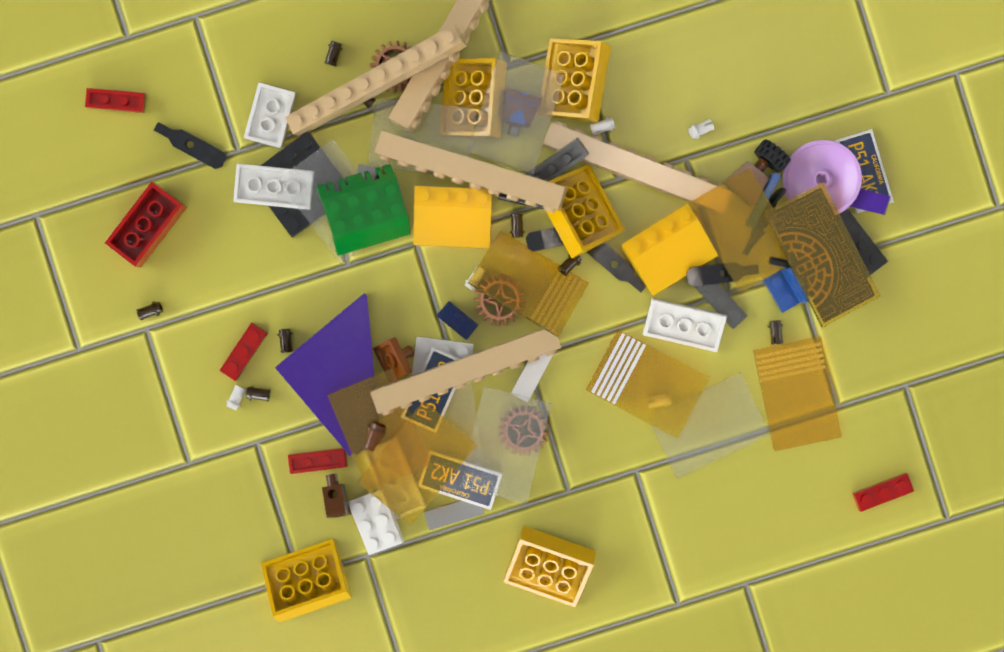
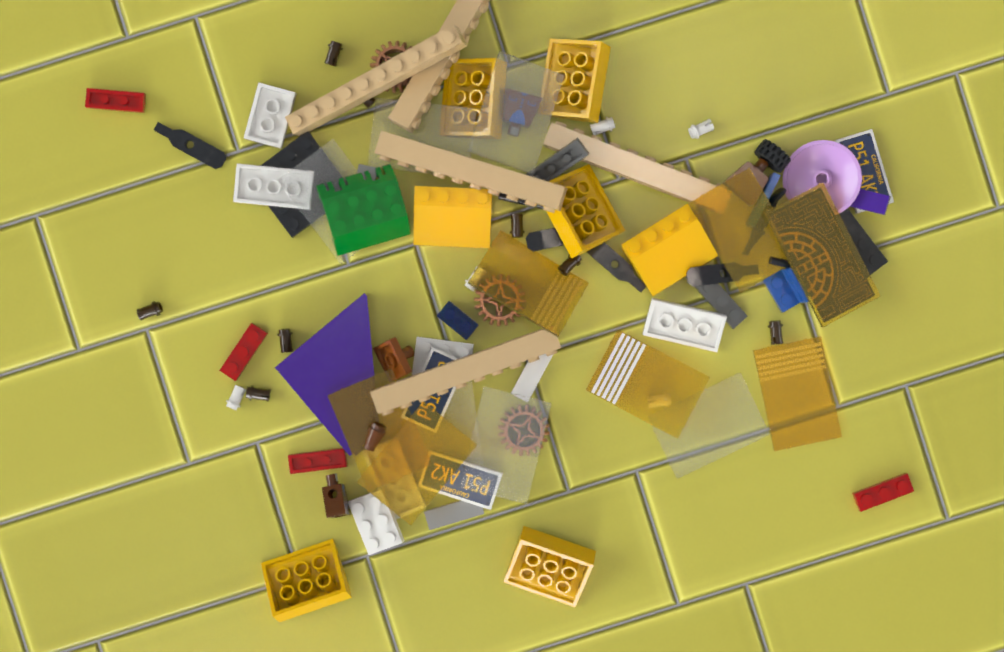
red brick [105,181,187,267] -> none

